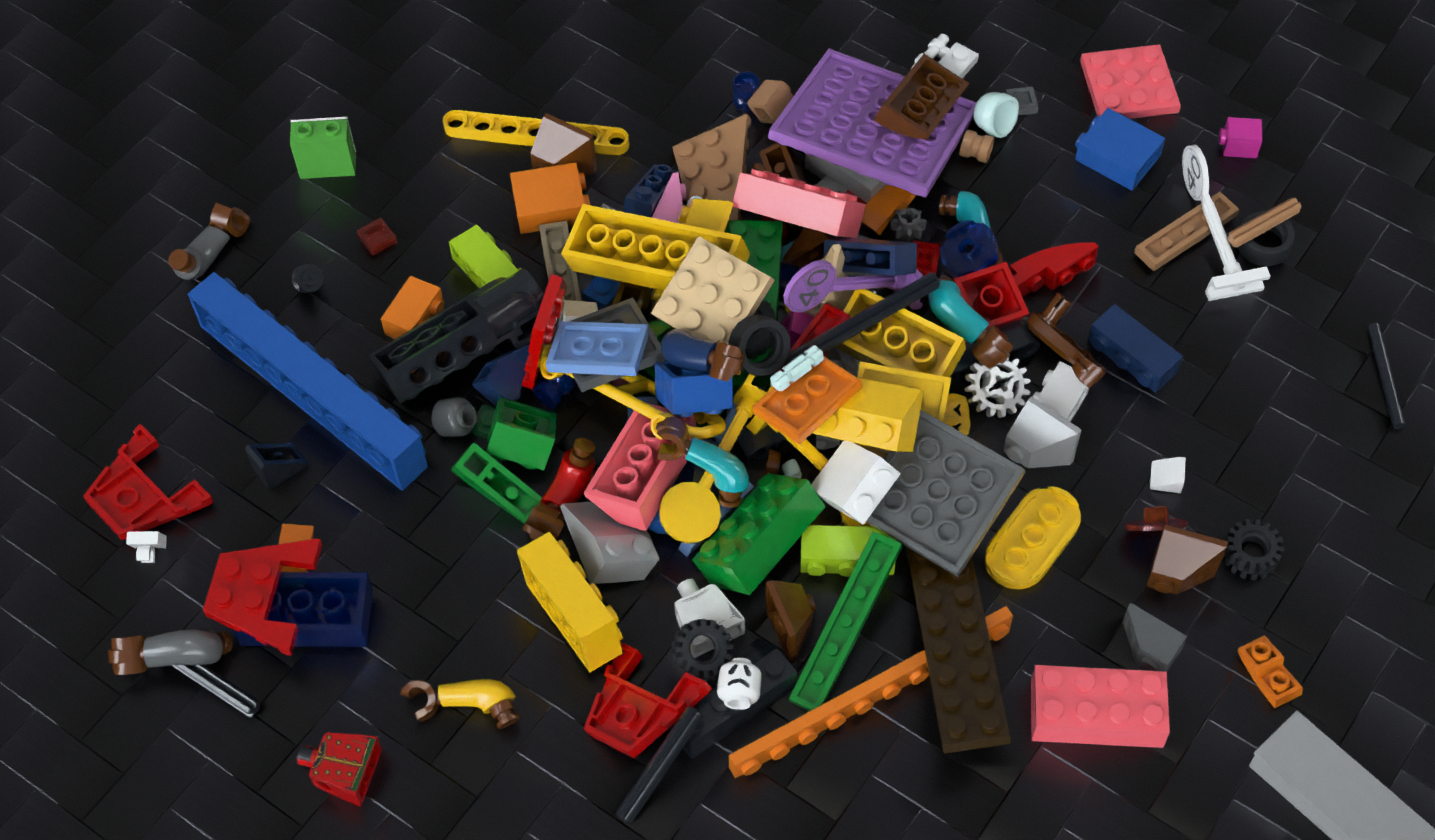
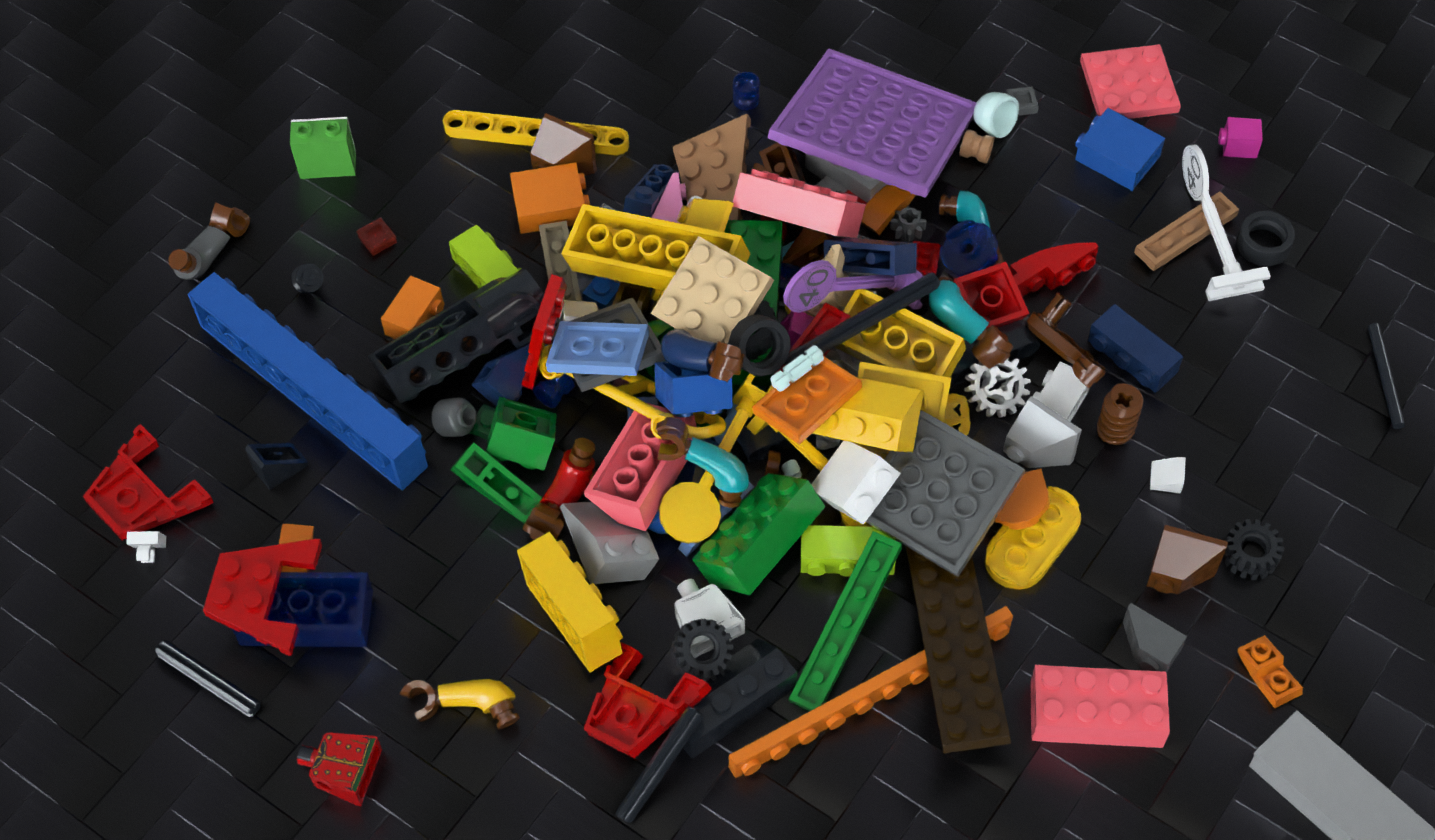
dark grey piece [108,629,233,675] -> none
white head [717,658,762,710] -> none
medium nougat brick [747,79,794,124] -> none
reddish brown slope [765,580,816,664] -> none
reddish brown slope [874,54,969,140] -> none
white plate [911,34,979,79] -> none
clear red piece [1125,506,1189,531] -> none
medium nougat axle [1227,198,1302,247] -> none
none -> orange tile [994,469,1050,530]
none -> reddish brown piece [1096,383,1144,445]

